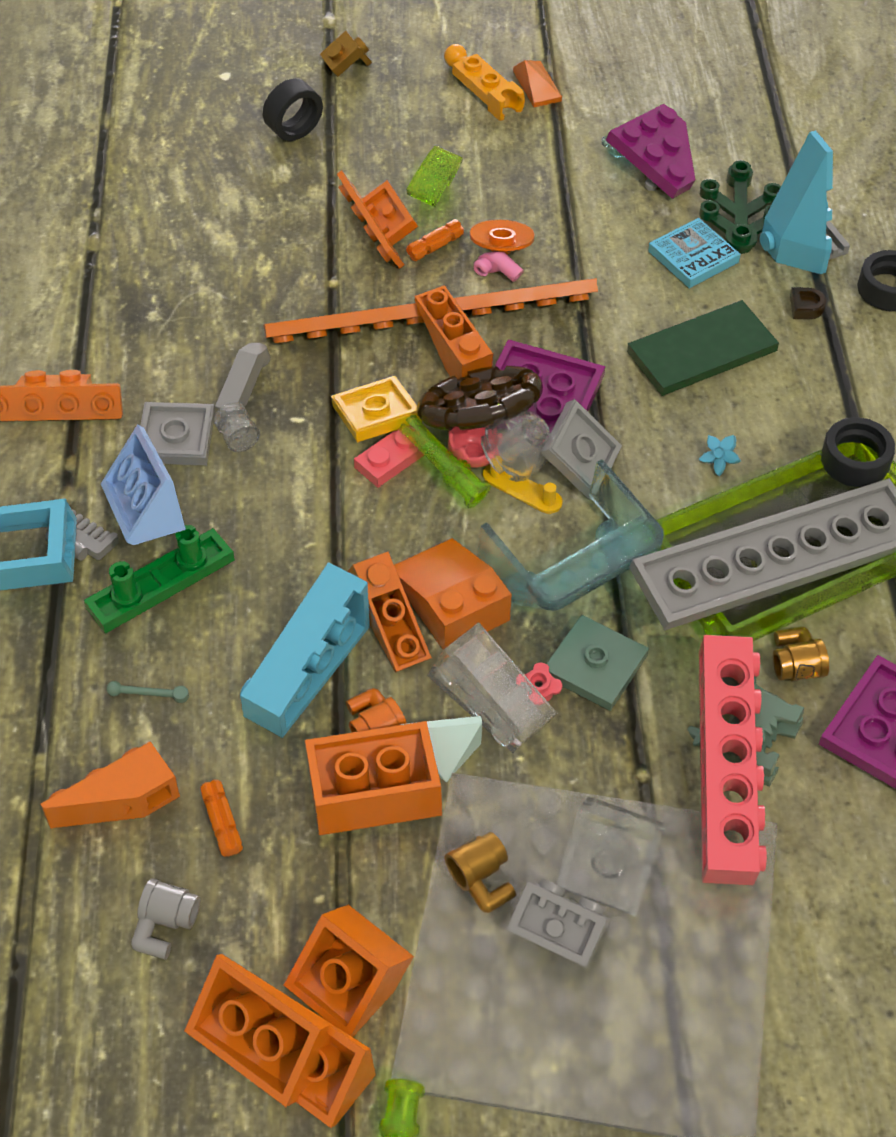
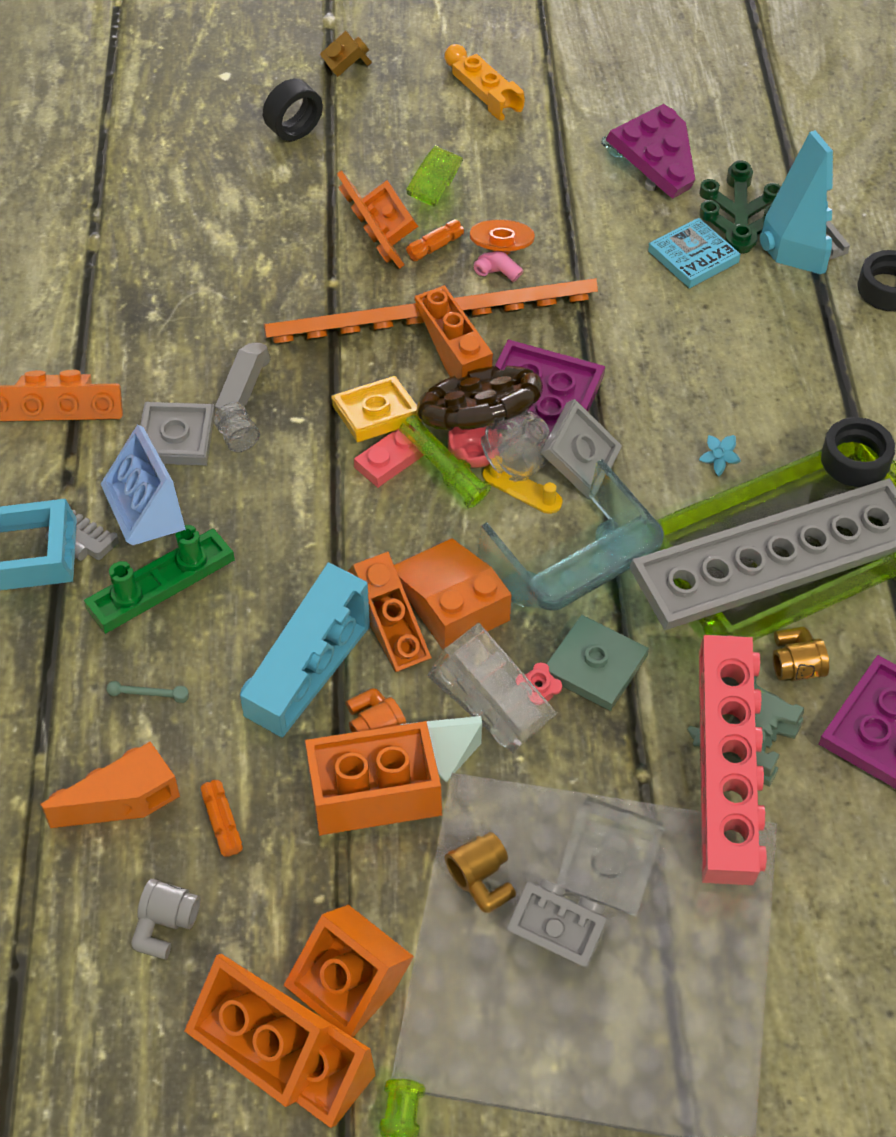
orange slope [513,60,562,107] -> none
dark green tile [627,300,779,396] -> none
dark brown tile [790,287,826,319] -> none

